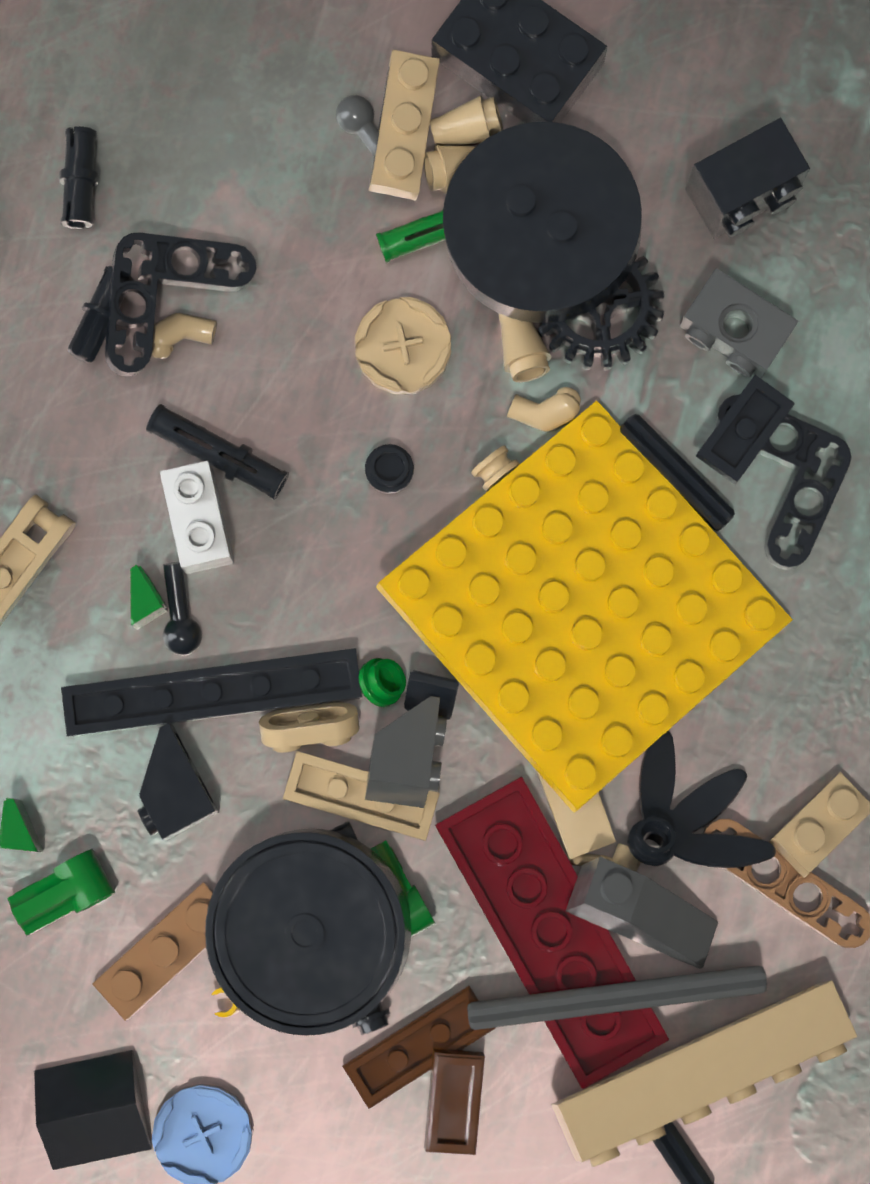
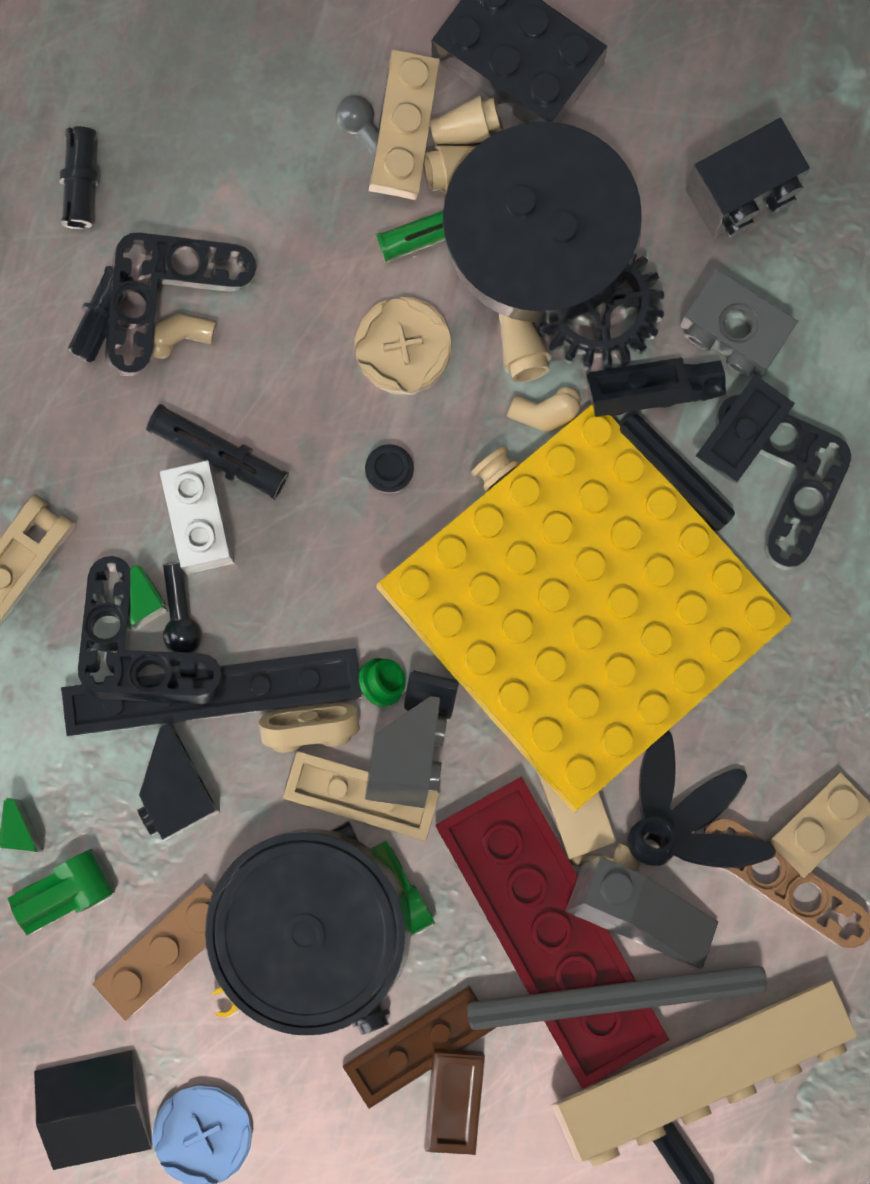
none -> black beam [78,556,224,704]
none -> black hinge [586,357,726,417]

